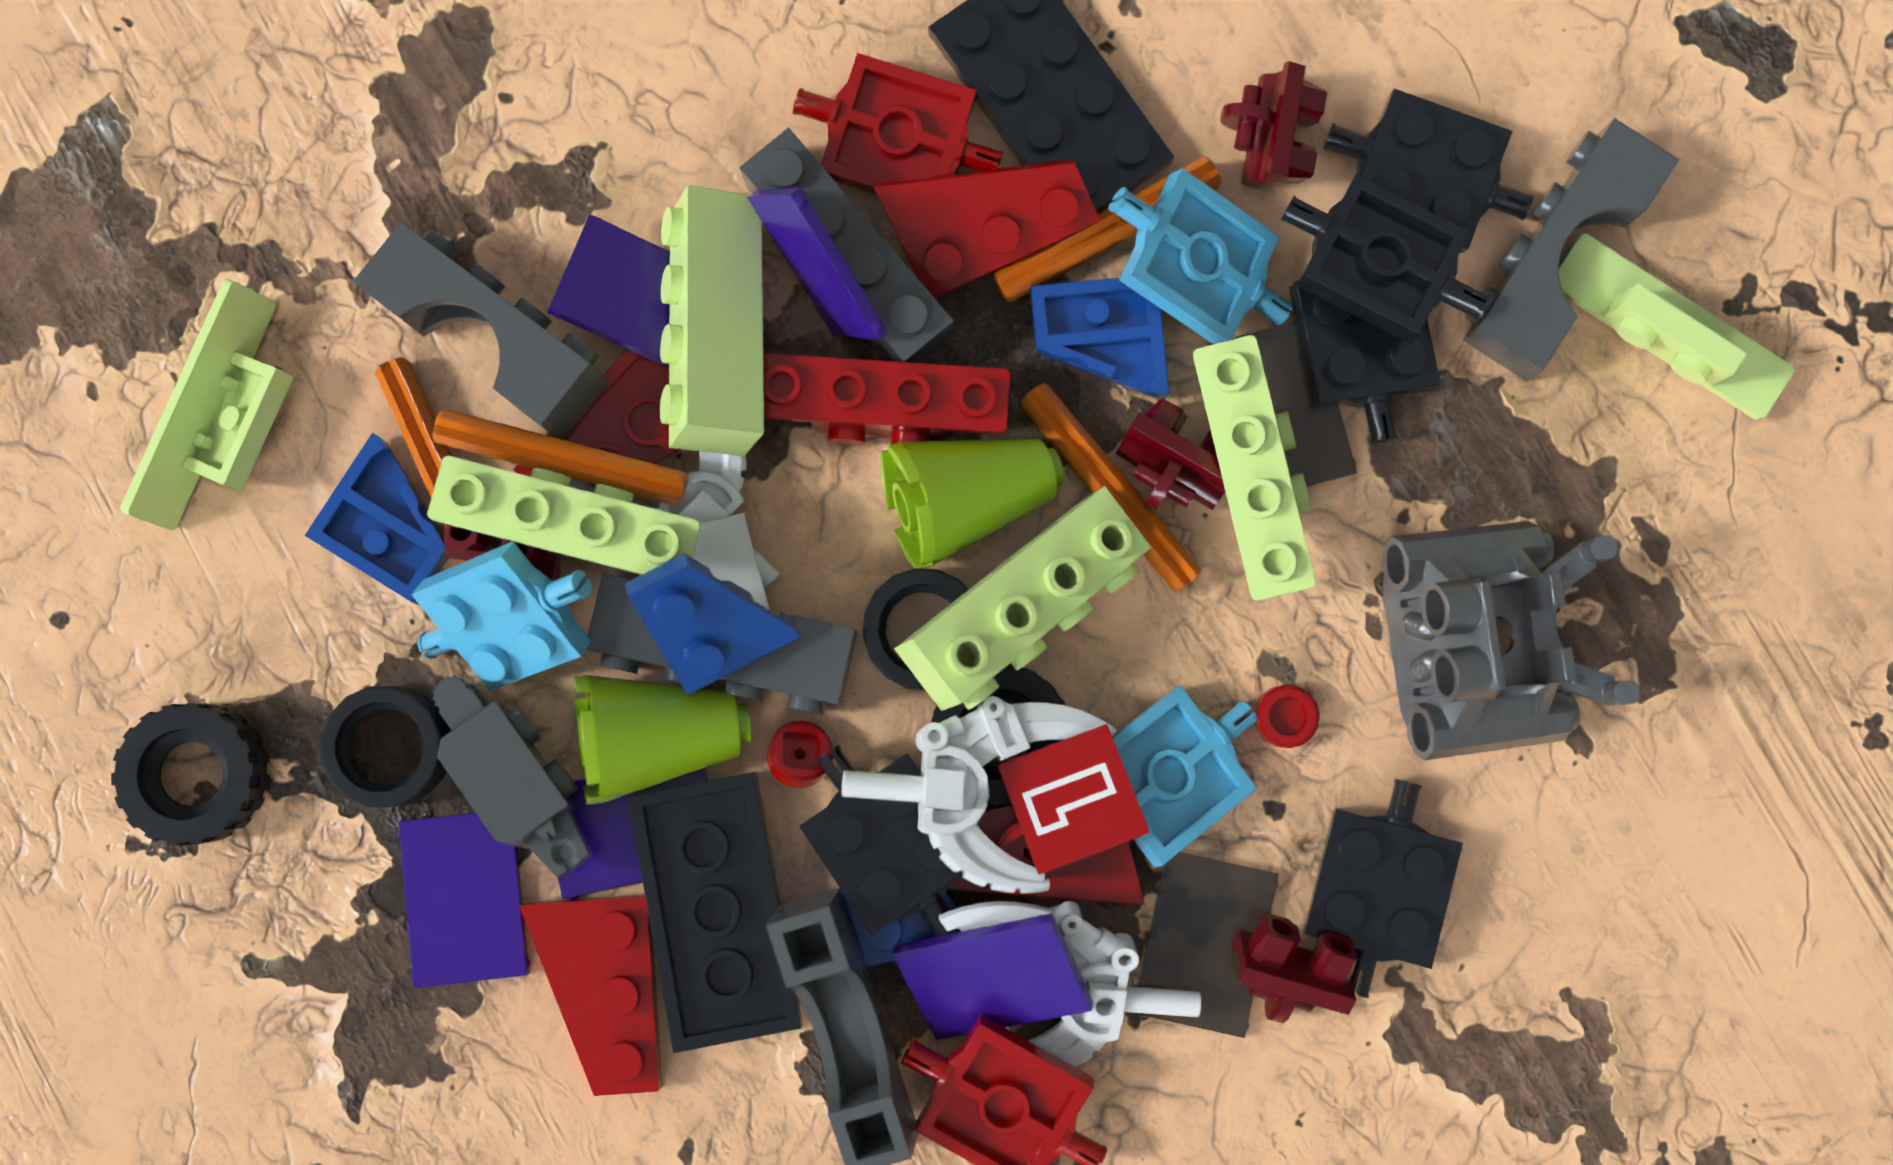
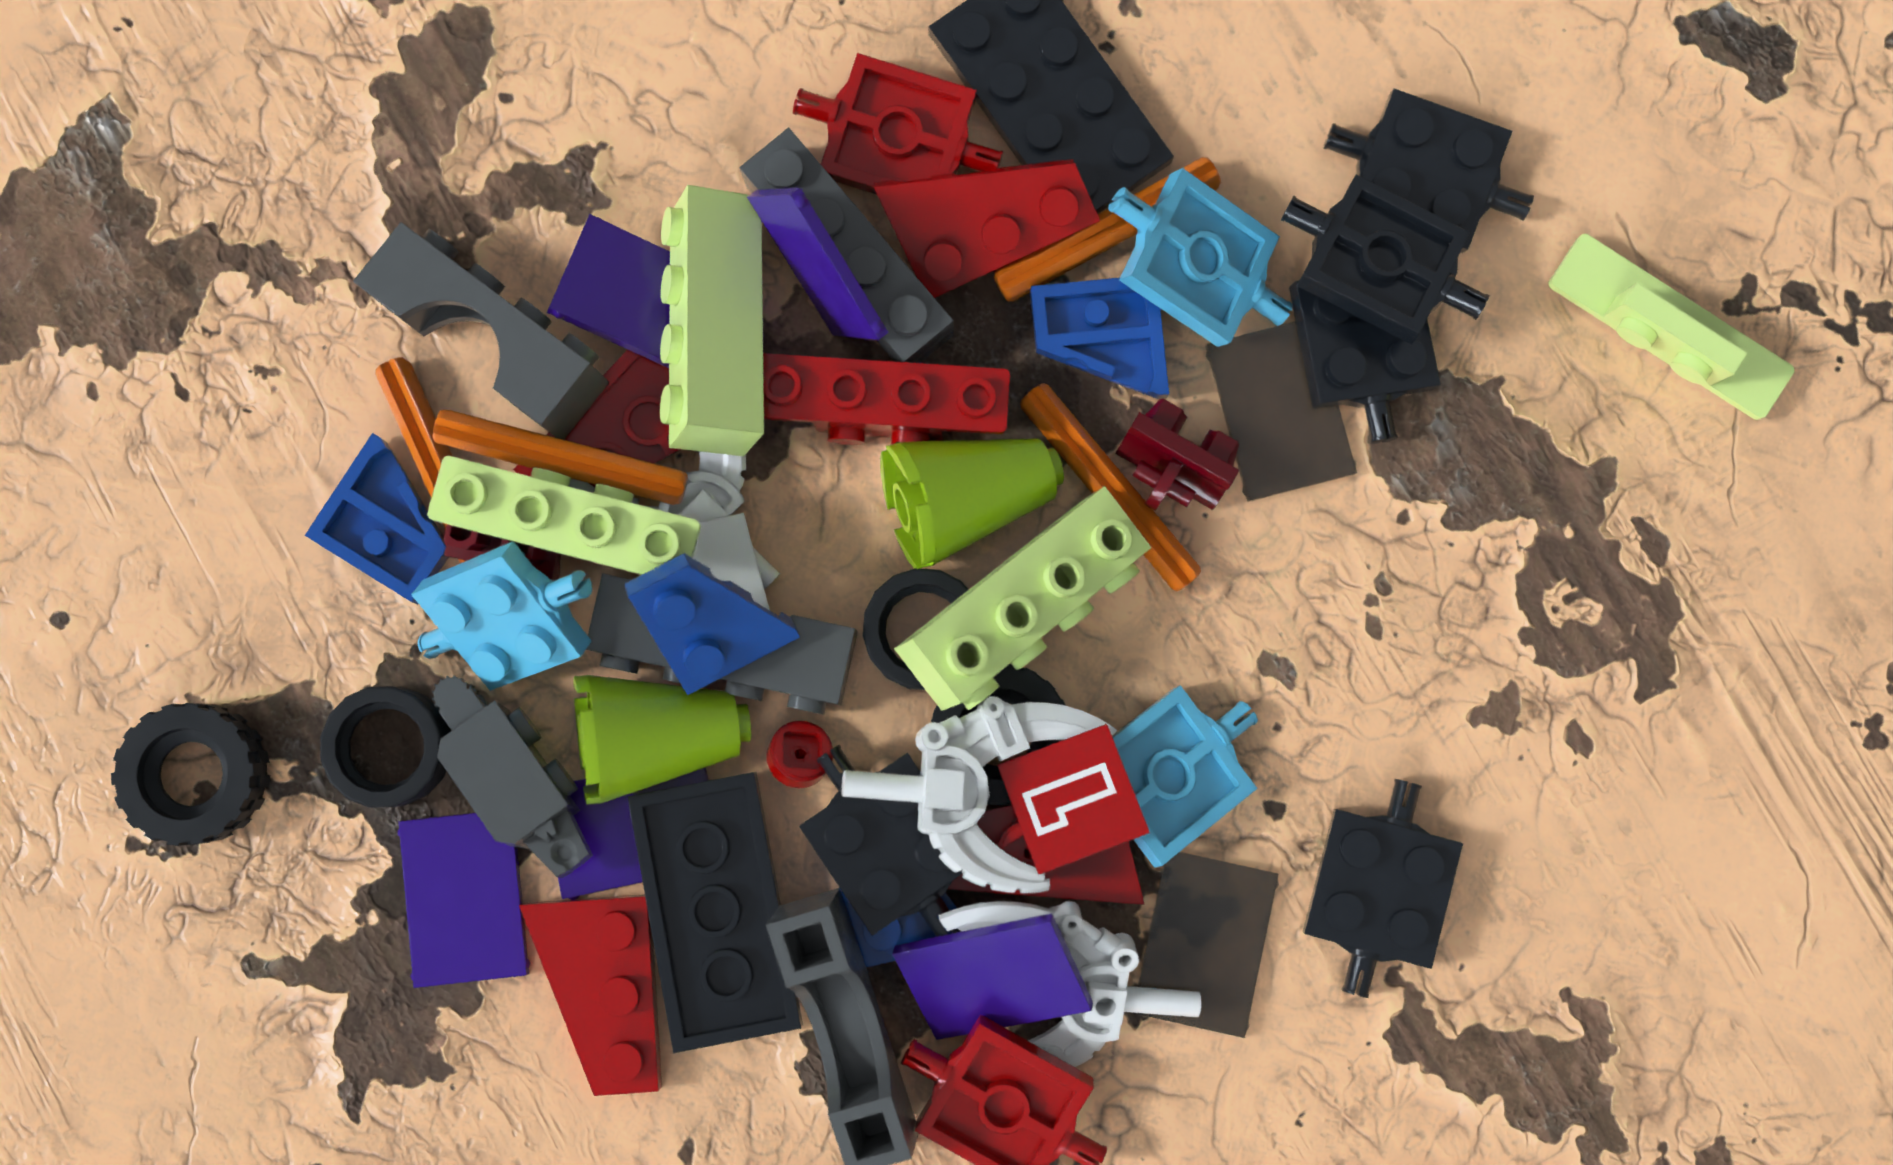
yellowish green bracket [120,279,294,530] -> none
yellowish green bracket [1193,335,1316,601] -> none
dark red hips [1220,61,1327,189] -> none
dark red hips [1232,913,1358,1024] -> none
red tile [1254,685,1320,748] -> none
flat silver piece [1382,521,1641,761] -> none
dark grey arch [1463,118,1680,381] -> none

